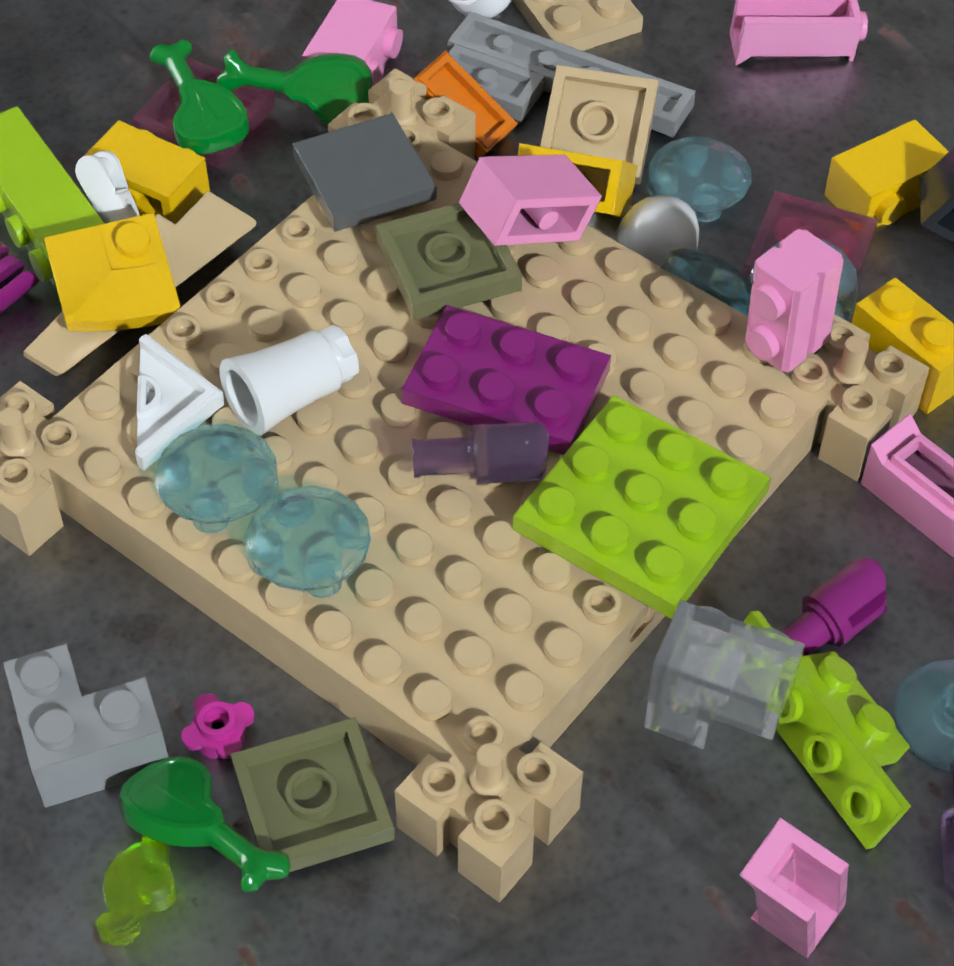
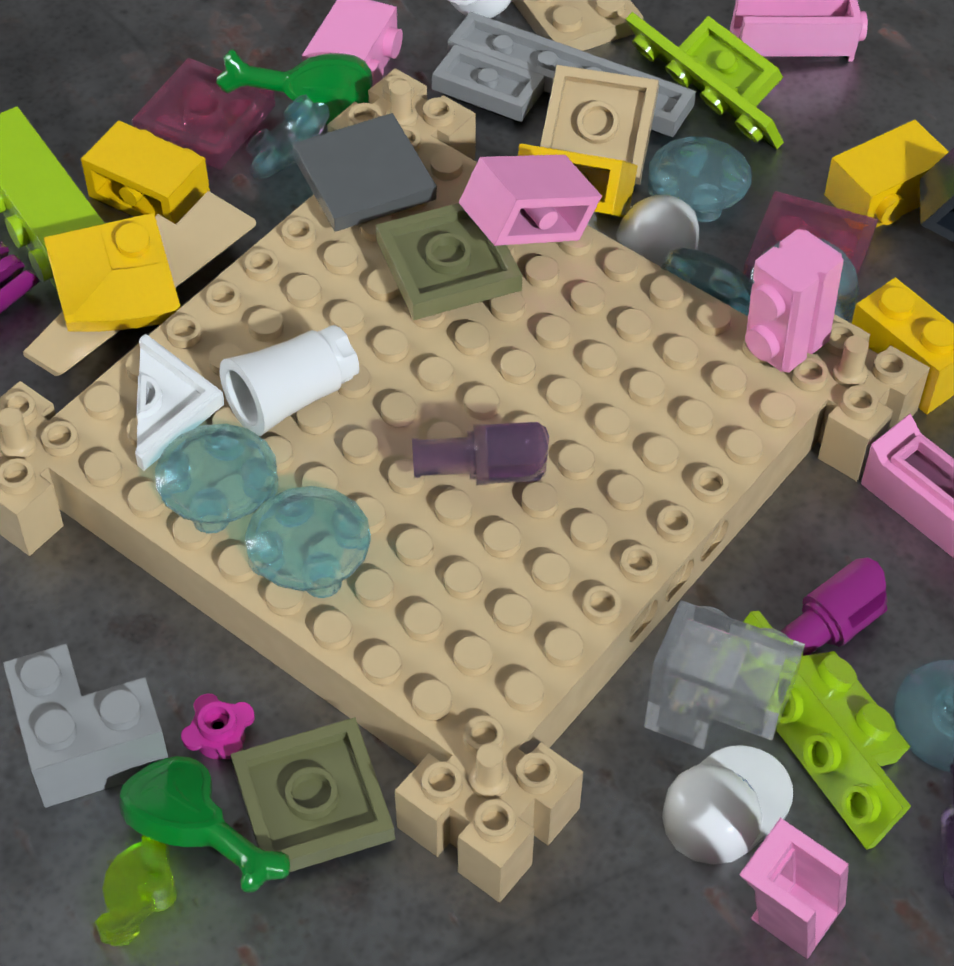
white bar [75,151,140,223] -> none
green piece [150,40,249,154] -> none
magenta plate [402,305,611,455] -> none
orange tile [413,50,518,159] -> none
lime plate [513,395,771,620] -> none
none -> clear light blue dish [245,95,329,180]
none -> lime bracket [626,12,784,150]
none -> white cap [662,745,793,865]

